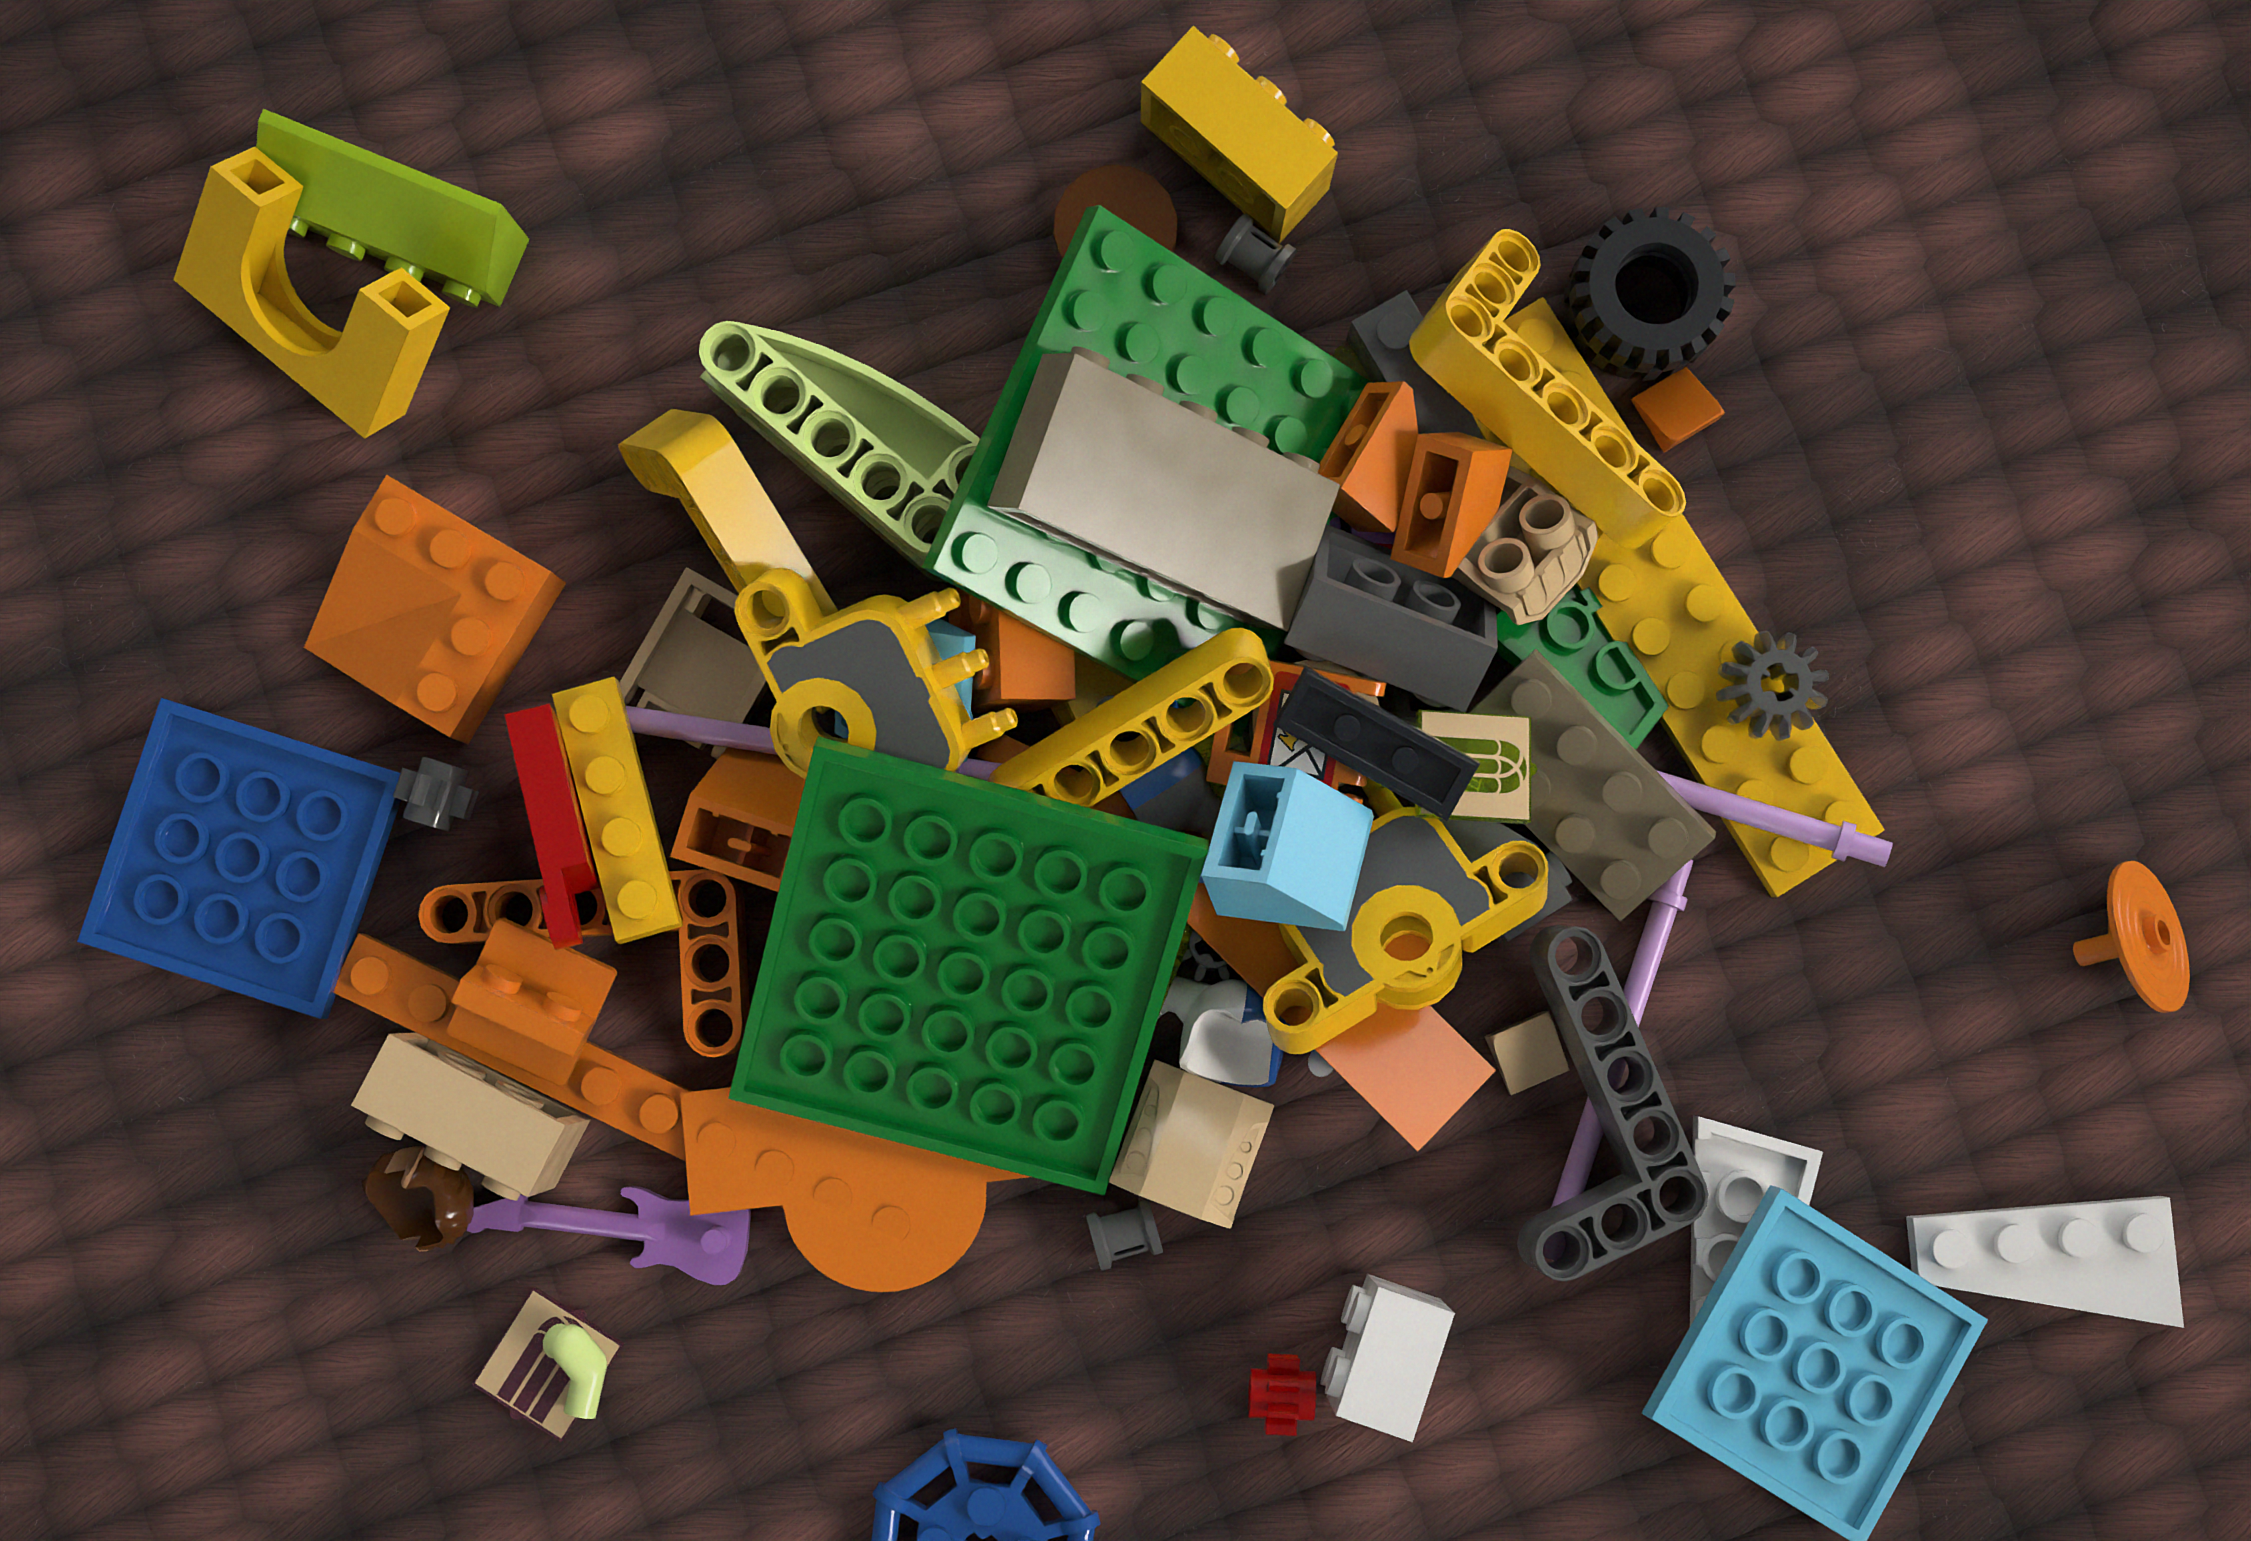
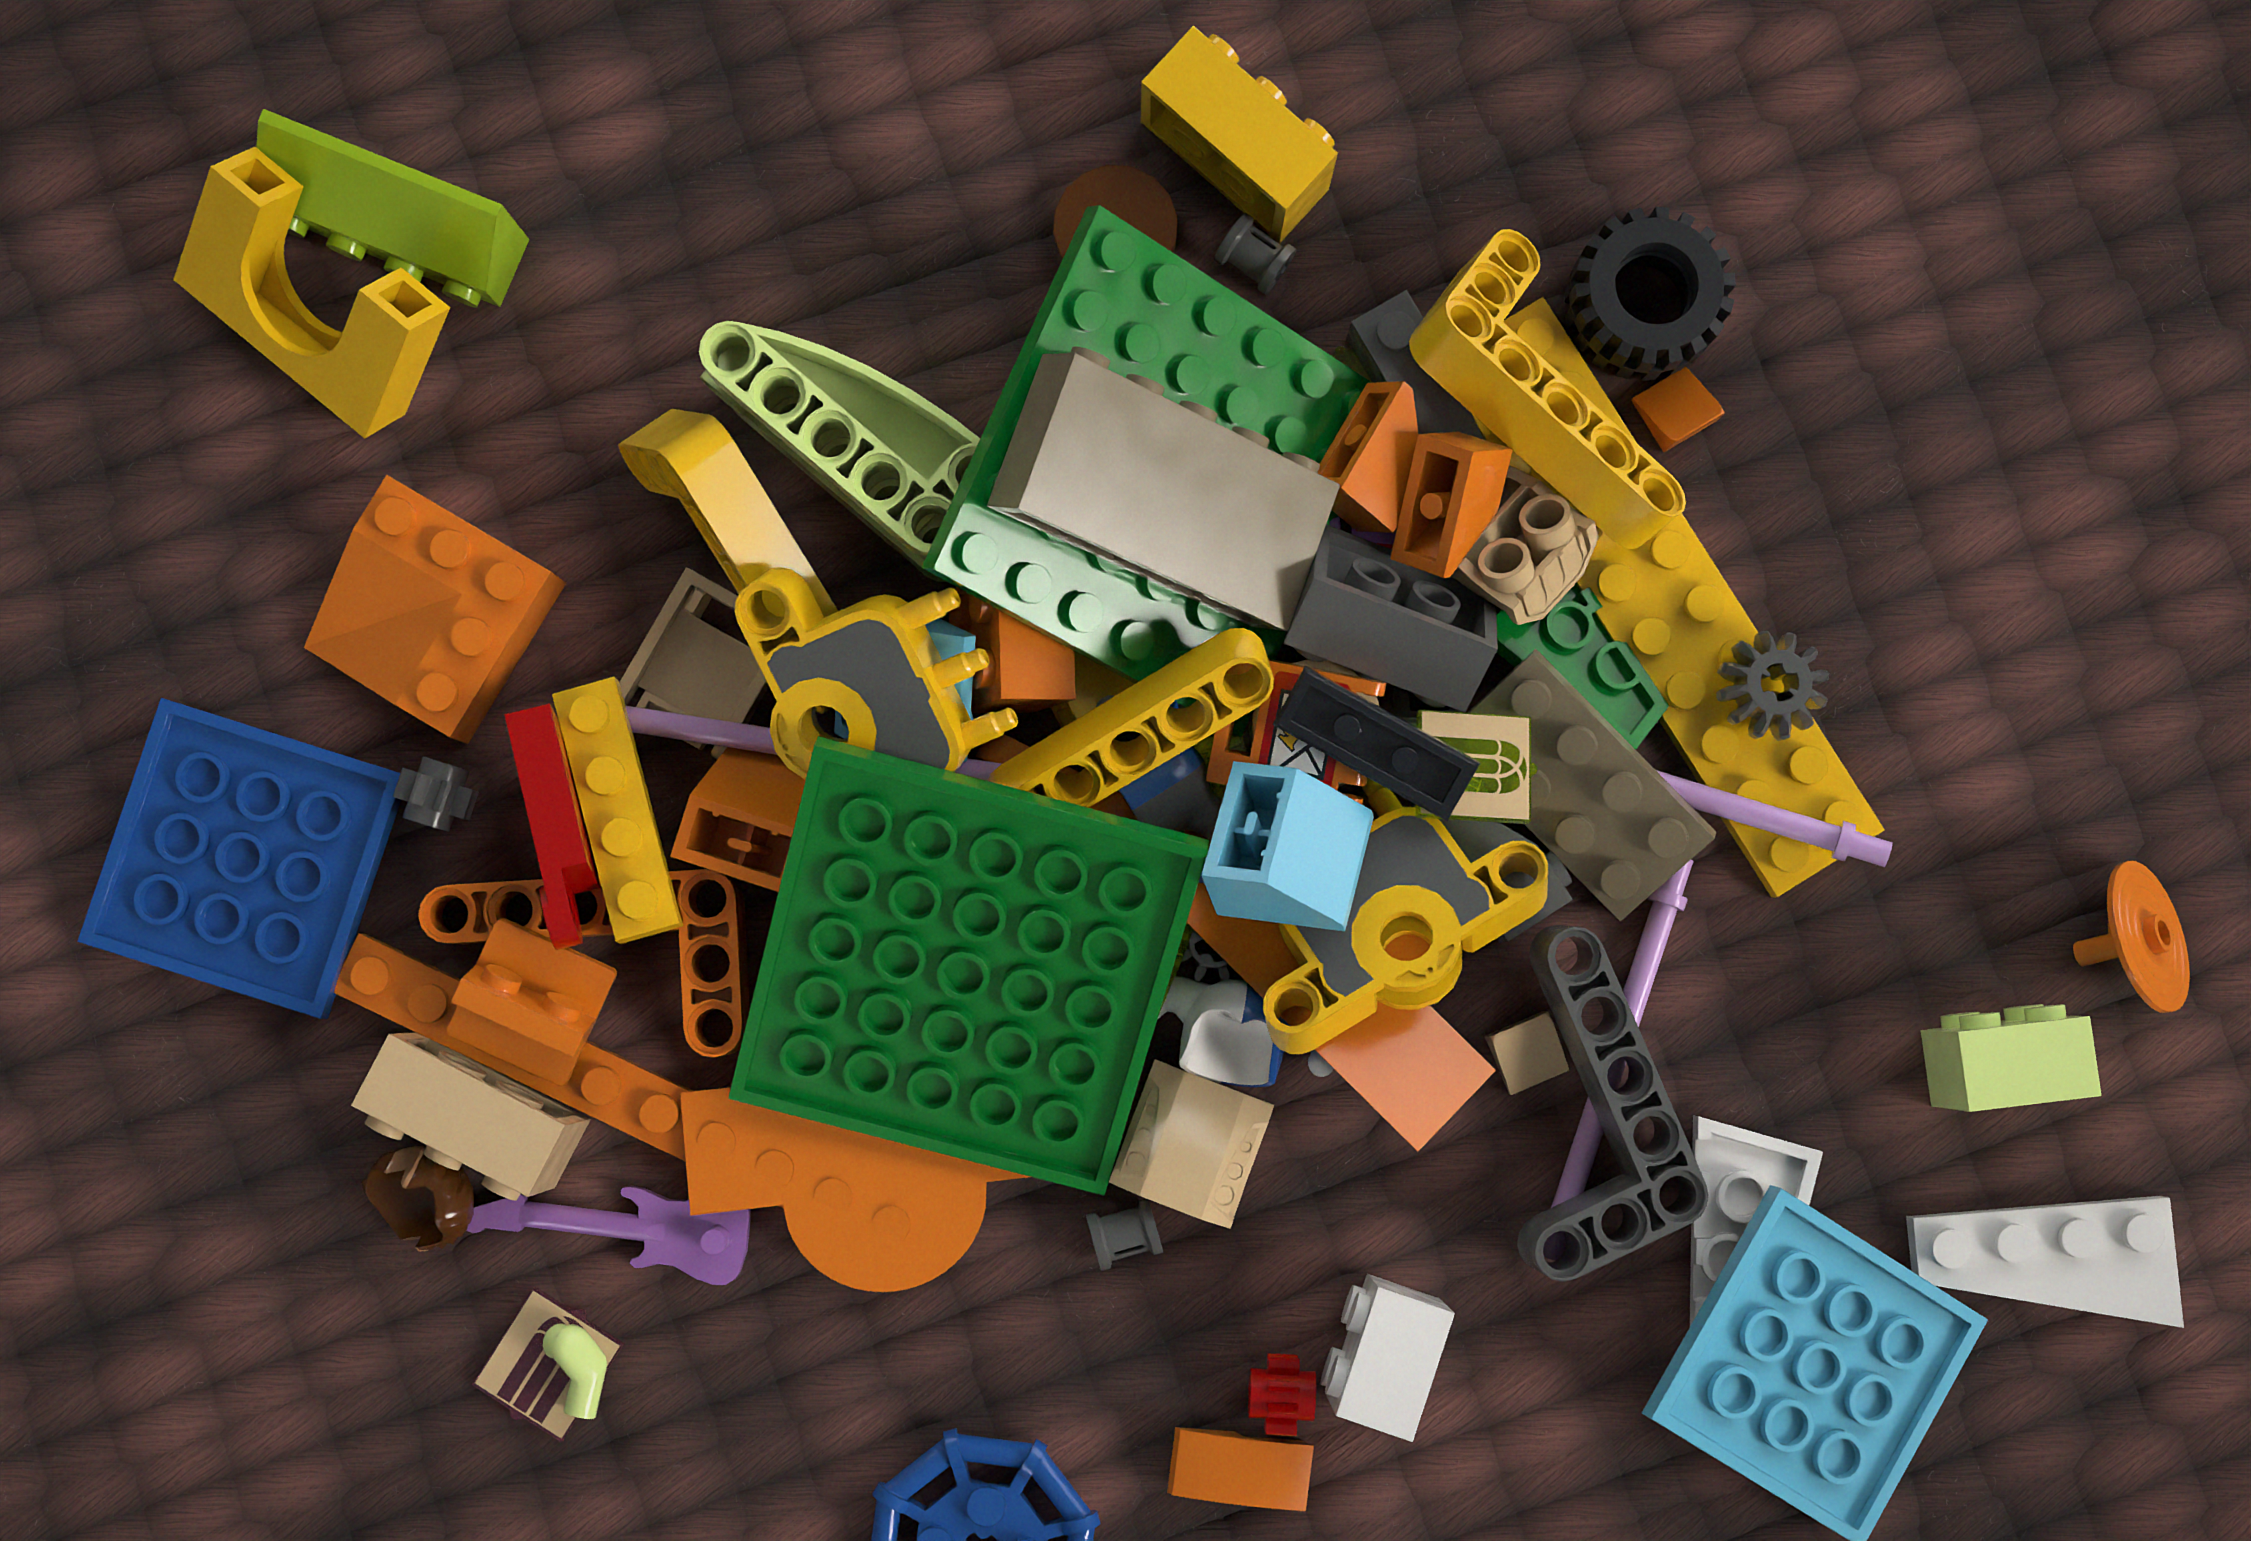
none -> orange slope [1167,1427,1314,1511]
none -> yellowish green brick [1921,1004,2102,1112]

